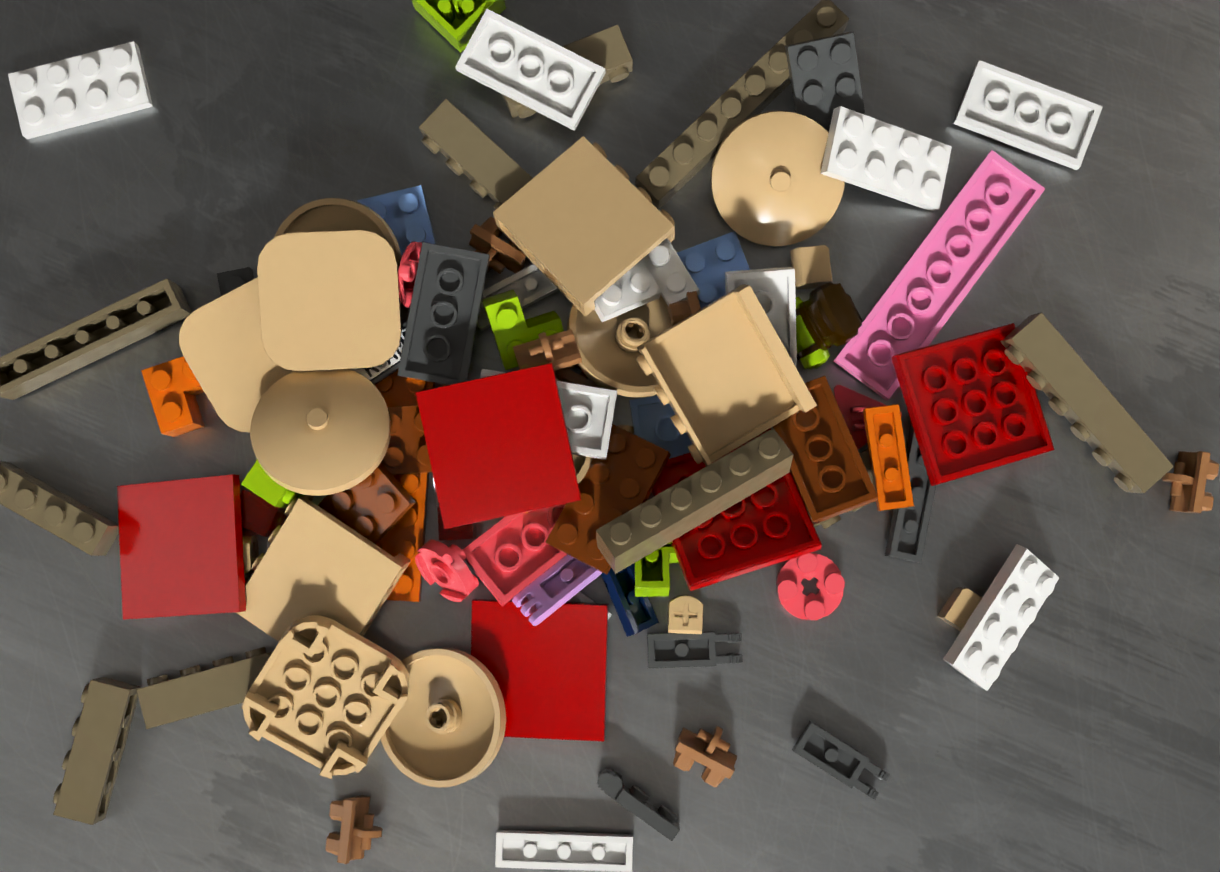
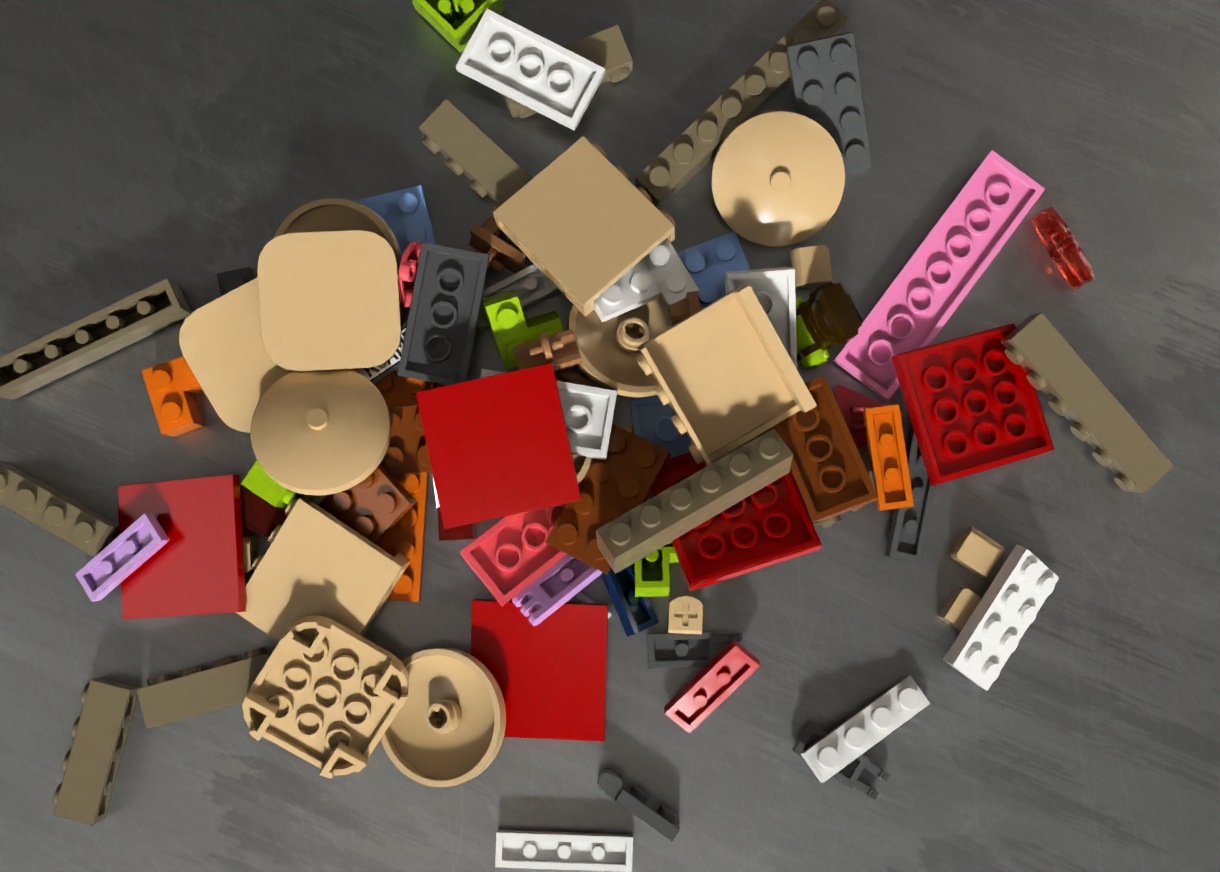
white plate [8,41,153,139] -> none
medium nougat hips [325,795,383,864] -> none
coral plate [415,539,479,602] -> none
medium nougat hips [673,726,737,787] -> none
coral plate [776,553,845,620] -> none
white plate [820,106,952,211] -> none
white plate [953,60,1103,170] -> none
medium nougat hips [1162,451,1219,513] -> none
none -> lavender plate [75,513,170,602]
none -> plate [664,639,760,734]
none -> white plate [801,675,931,783]
none -> tan piece [949,525,1004,577]
none -> clear red hinge [1032,207,1096,290]

